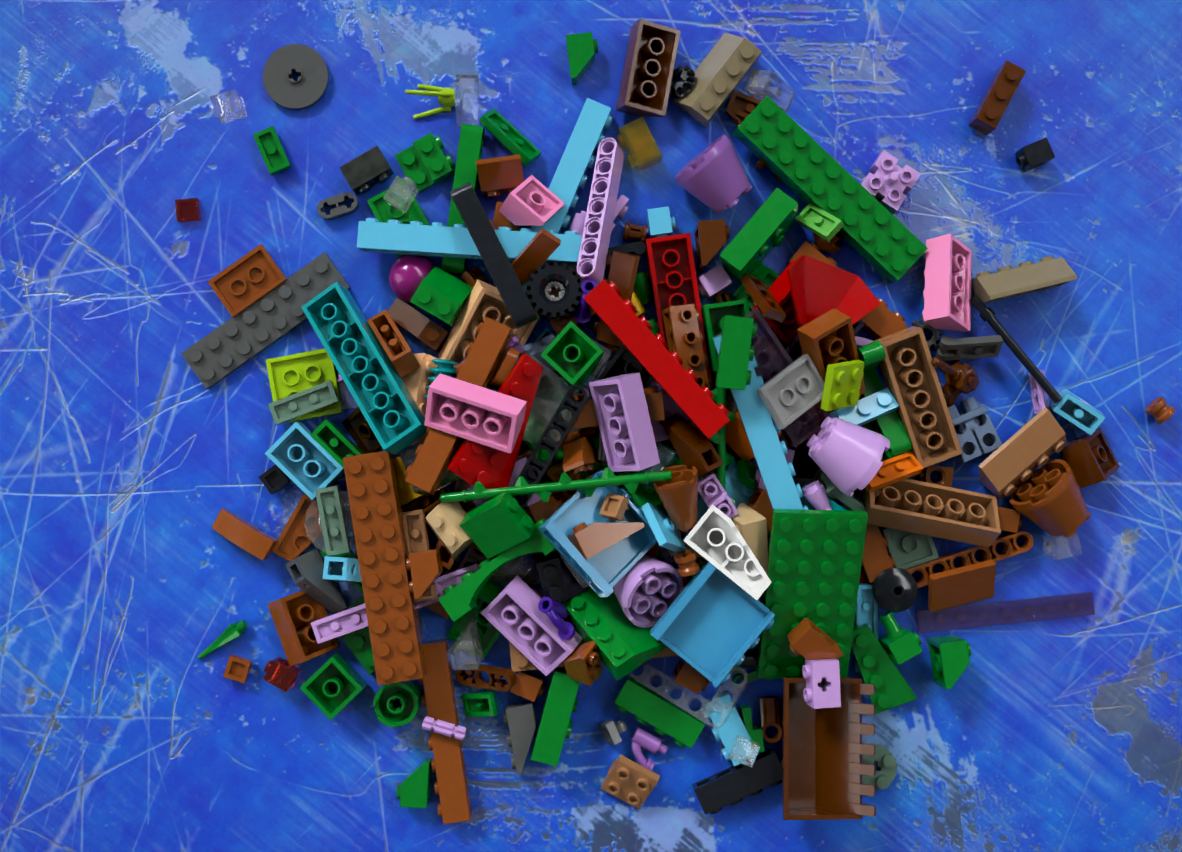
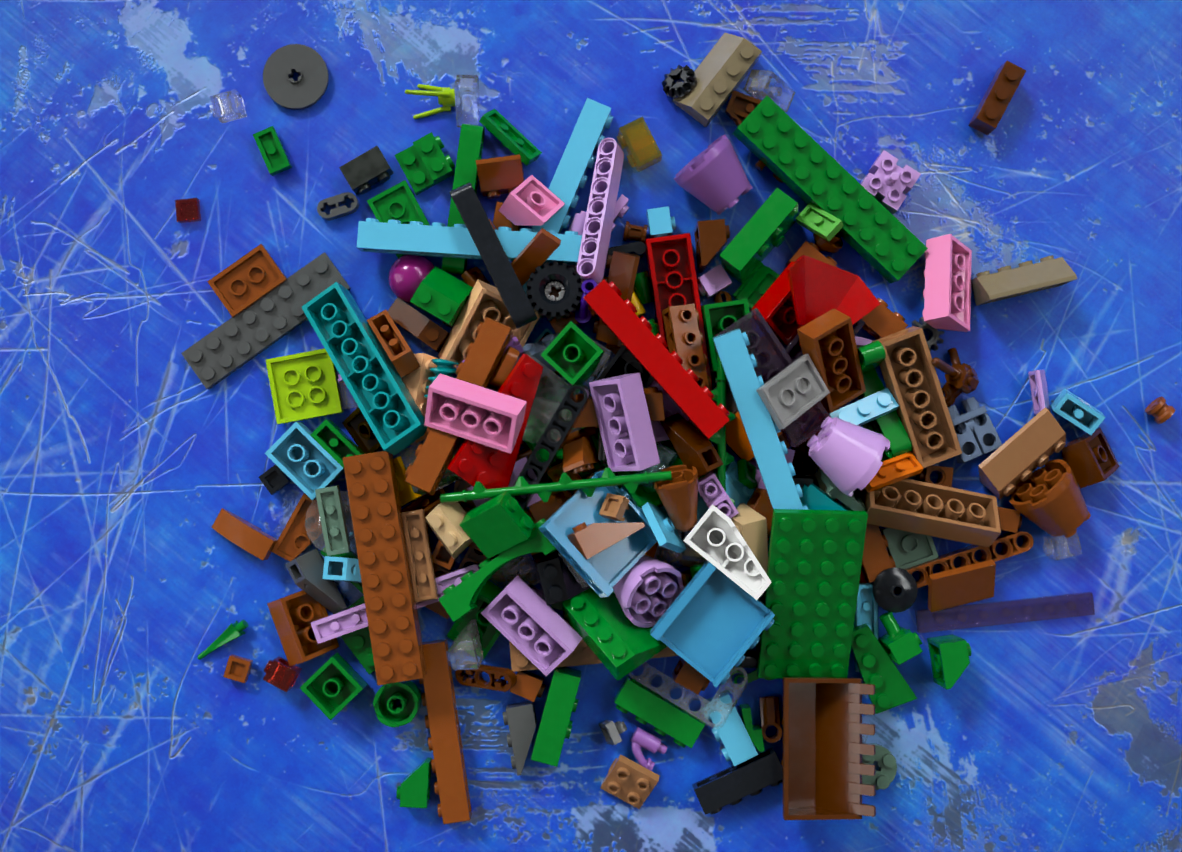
sand green plate [268,380,340,425] -> none
clear brick [383,175,419,214] -> none
dark orange slope [406,548,443,599] -> none
lavender axle [422,716,466,740] -> none
green slope [462,689,500,717] -> none
dark purple plant [538,597,575,640] -> none
dark orange slope [564,641,603,686] -> none
green slope [566,32,598,85] -> none
reddish brown slope [616,19,681,117] -> none
dark orange wheel [674,550,701,576] -> none
green brick [715,315,757,390] -> none
clear slope [729,735,760,768] -> none
reddish brown plate [740,273,787,323] -> none
dark orange slope [787,617,843,660] -> none
lavender cone [802,480,832,510] -> none
lavender brick [802,658,841,709] -> none
lime plate [820,359,865,411] -> none
dark grey plate [936,335,1003,361] -> none
black bar [970,294,1062,403] -> none
black brick [1015,137,1055,173] -> none

